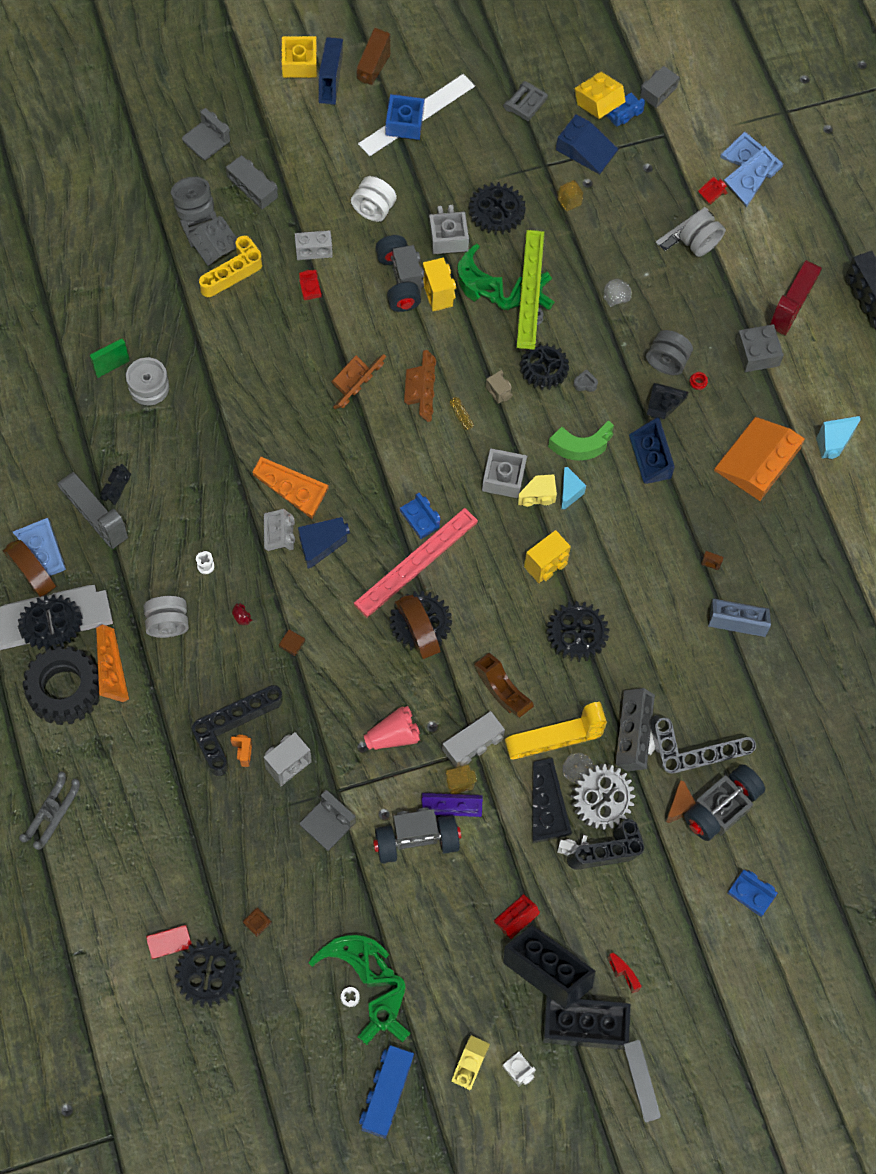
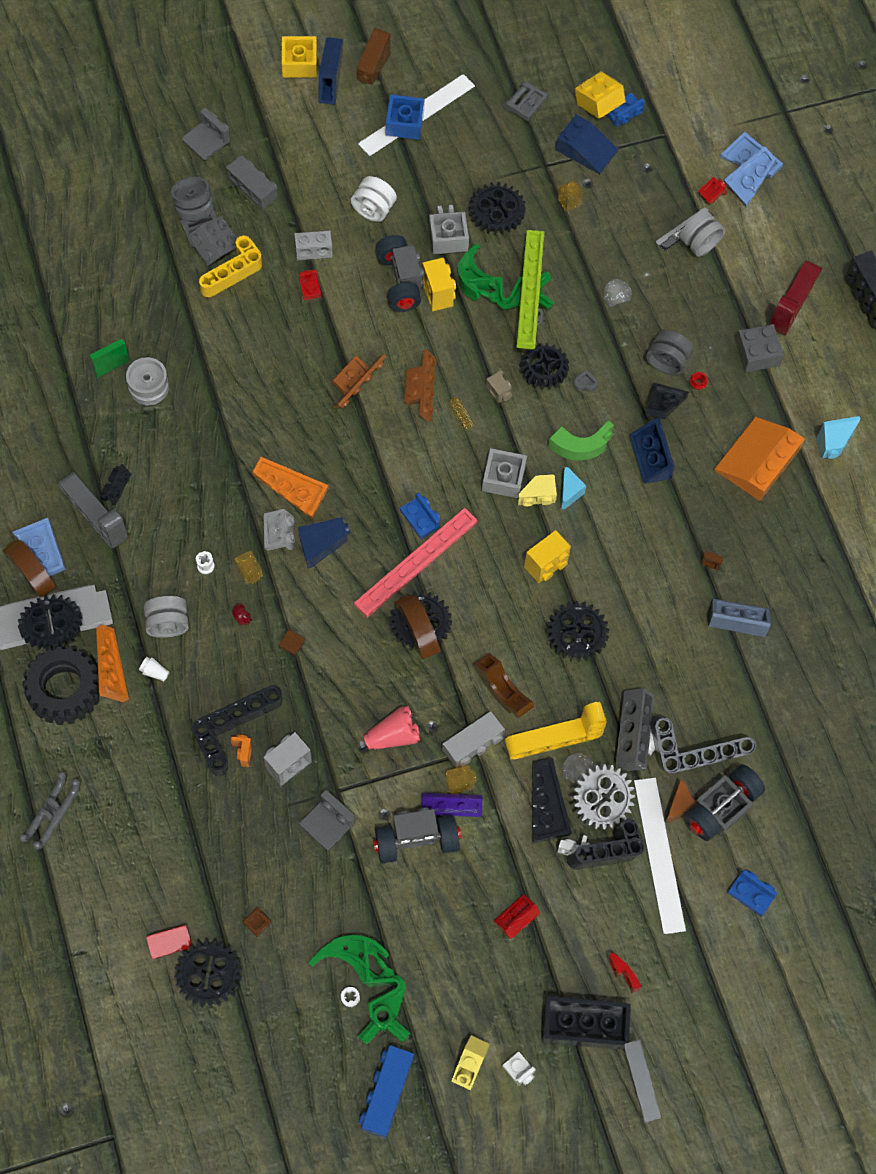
black brick [503,925,596,1010] -> none
dark grey brick [640,66,680,108] -> none
none -> white cone [139,657,170,682]
none -> clear yellow brick [234,551,263,585]
none -> white sticker [634,778,686,934]

